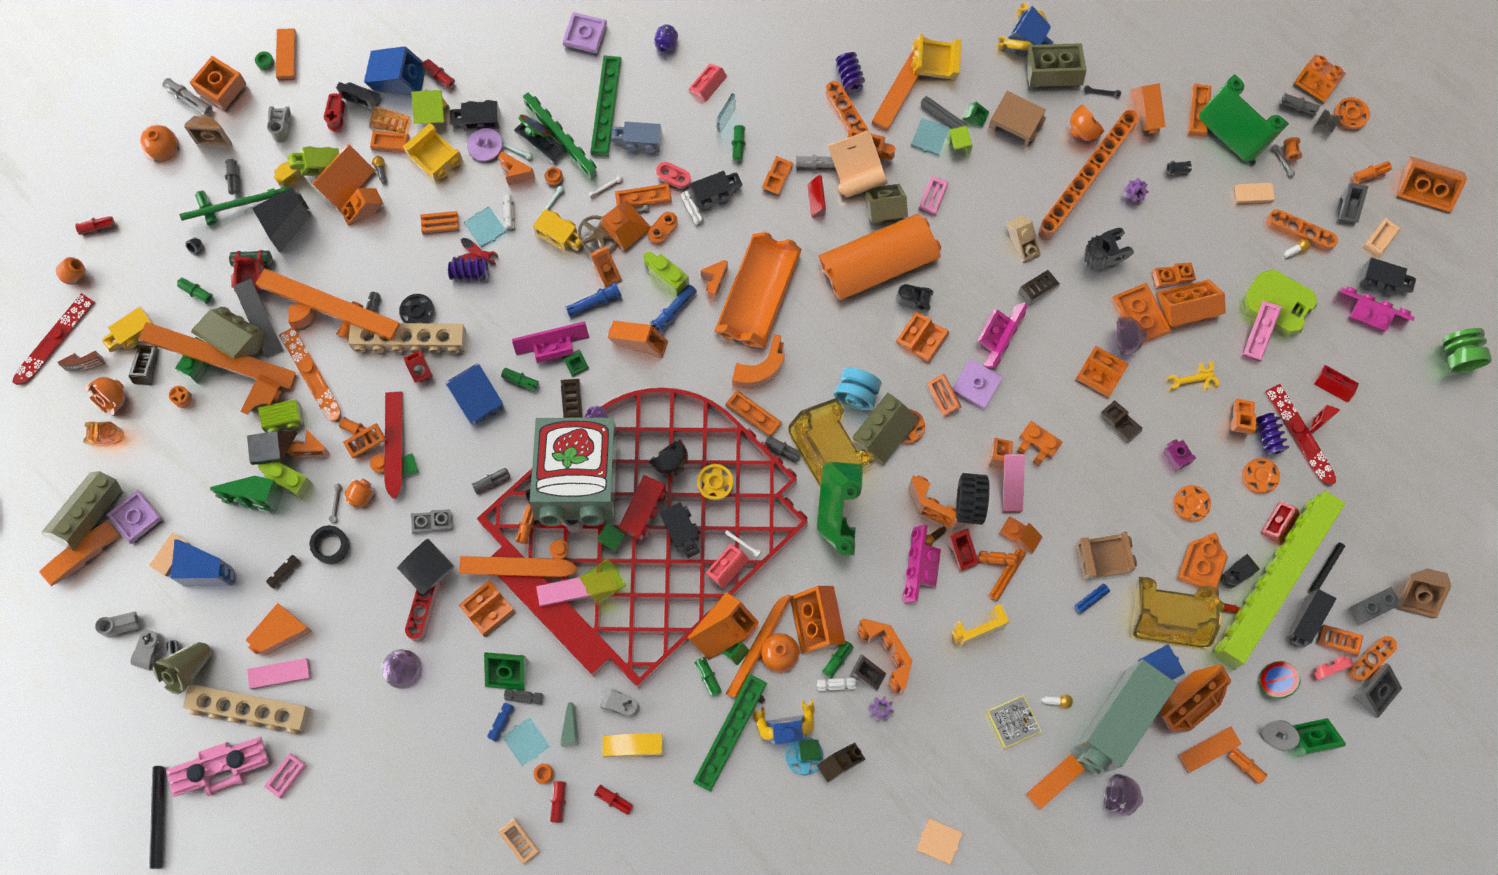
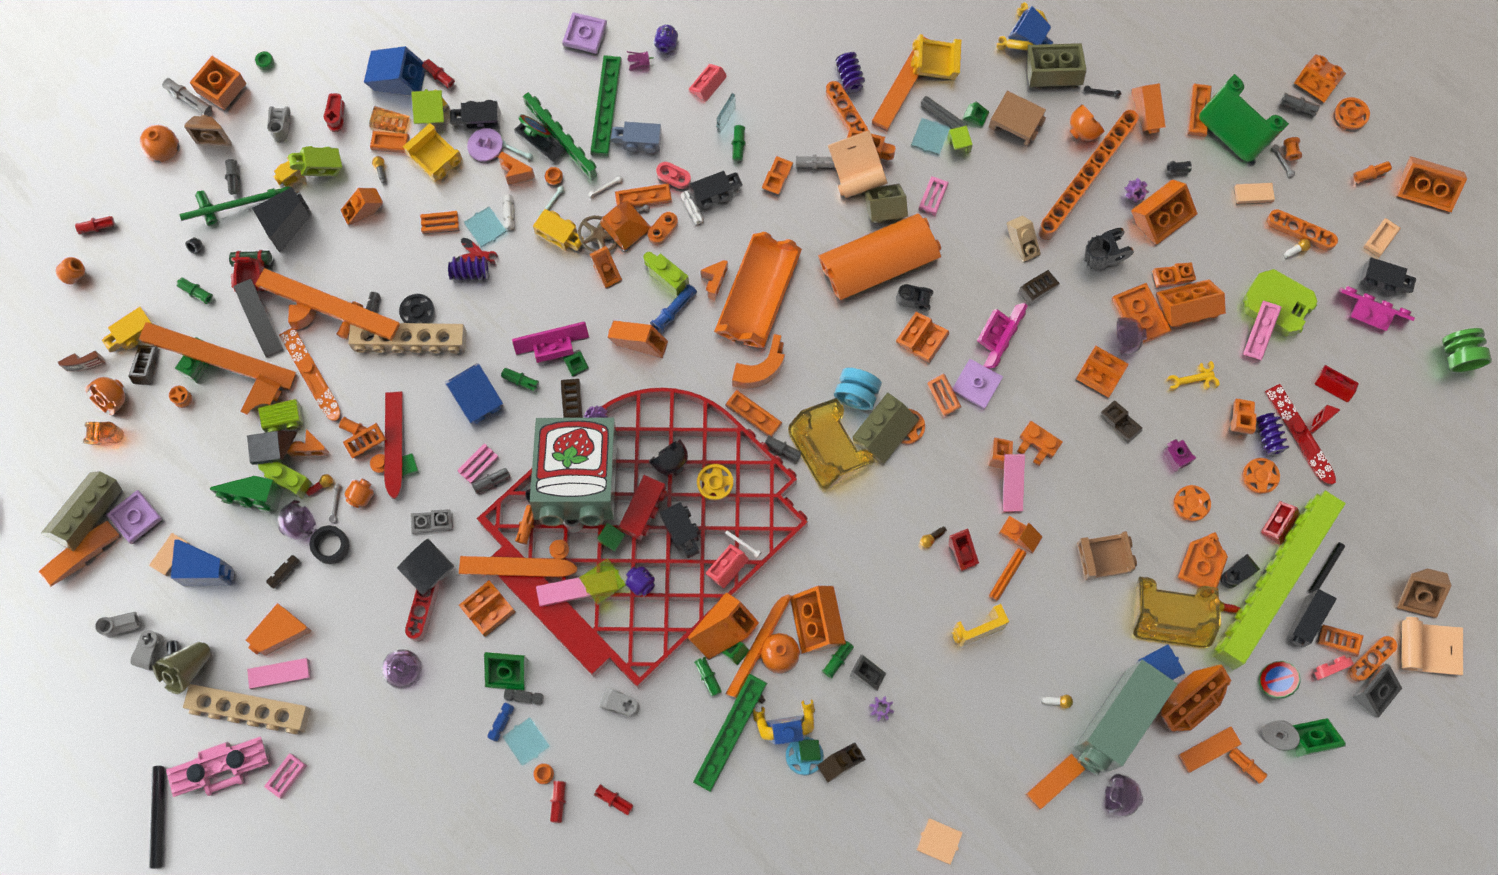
red piece [12,293,95,385] -> none
olive slope [191,307,265,359] -> none
orange tile [276,28,296,80] -> none
orange tile [311,144,375,210] -> none
black bracket [336,82,381,110] -> none
red brick [404,350,432,383] -> none
light nougat slope [498,818,540,865] -> none
sand green slope [560,702,579,747] -> none
blue pin [565,282,622,317] -> none
yellow slope [603,733,663,757] -> none
red slope [807,175,826,217] -> none
green windscreen [817,462,862,556] -> none
white axle [817,677,856,691] -> none
orange slope [857,618,912,696] -> none
dark pink bracket [903,524,941,603] -> none
orange slope [908,475,969,530] -> none
black tyre [956,473,990,525] -> none
orange axle [978,551,1017,565] -> none
light grey tile [987,695,1041,749] -> none
blue axle [1075,584,1110,614] -> none
clear smoke wheel [1315,109,1341,133] -> none
dark grey slope [1338,183,1368,223] -> none
dark grey brick [1349,587,1402,625] -> none
none -> clear purple cylinder [278,500,316,540]
none -> piece [306,474,333,496]
none -> bright pink tile [457,443,499,485]
none -> dark purple head [626,567,655,596]
none -> flat silver piece [627,51,654,70]
none -> orange slope [1131,179,1198,245]
none -> light nougat door [1401,617,1463,676]

